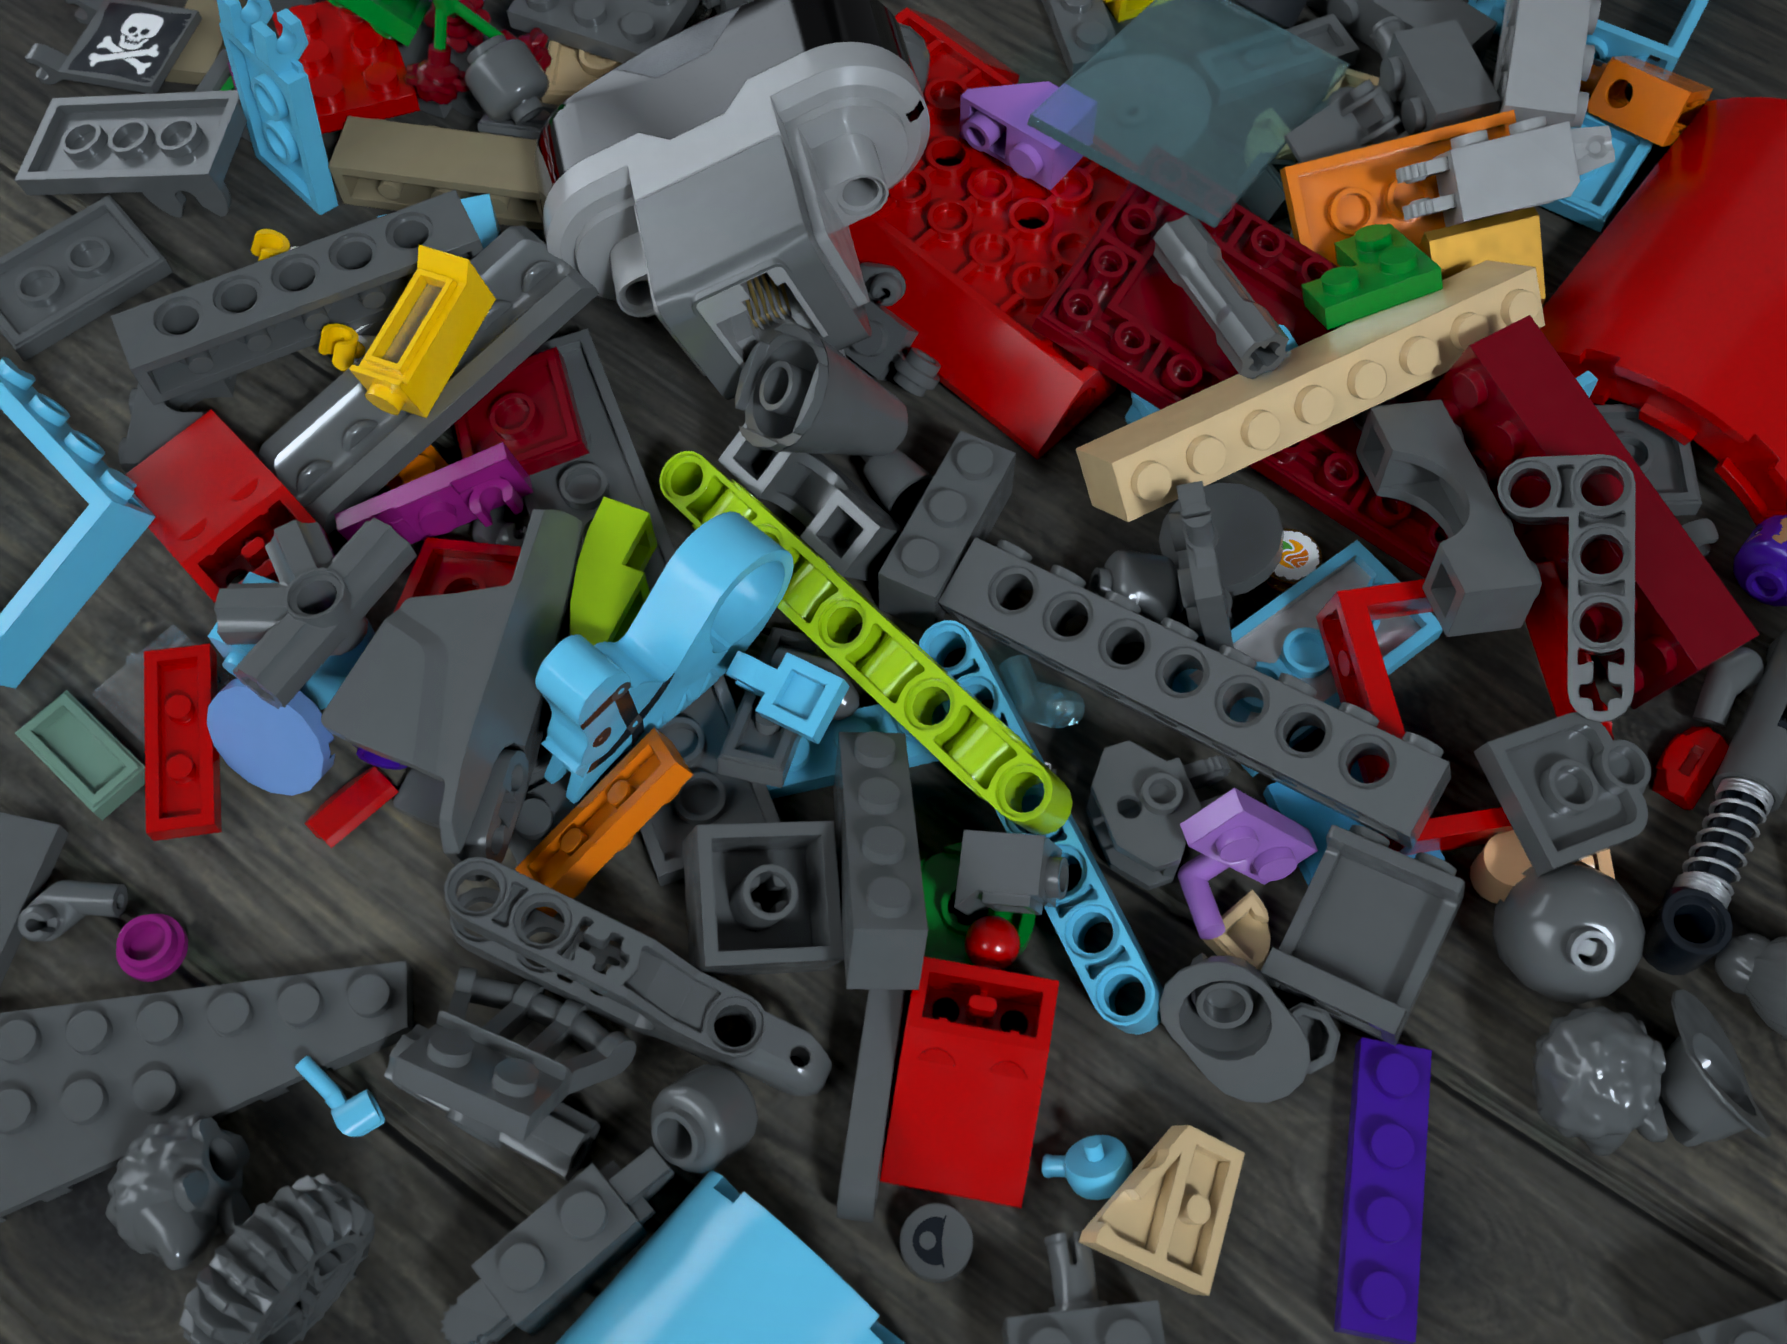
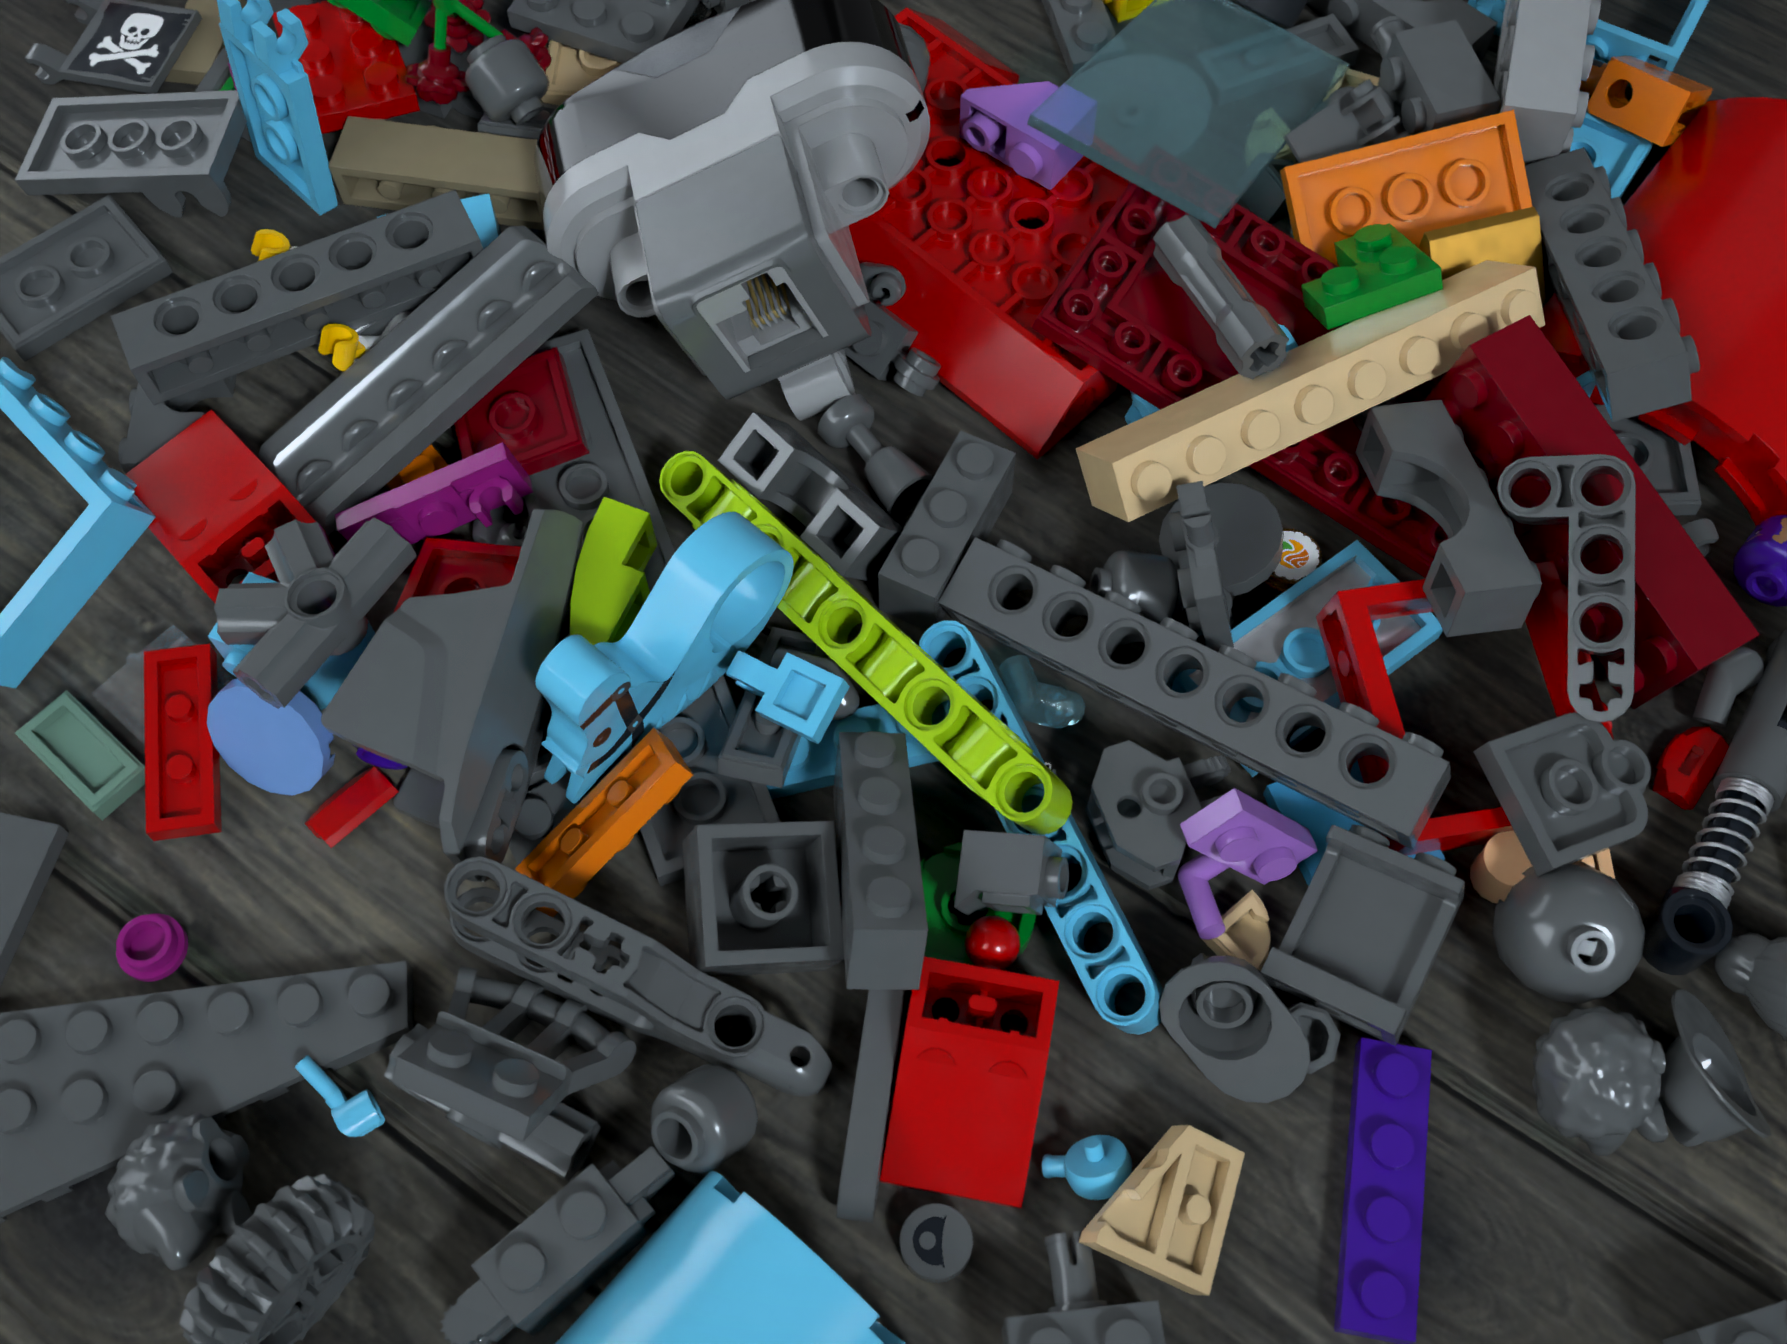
dark grey arm [17,880,128,942] -> none
yellow window [349,244,496,418] -> none
dark grey cone [735,324,908,456] -> none
light grey hinge [1395,116,1615,227] -> none
none -> dark grey brick [1525,147,1700,422]

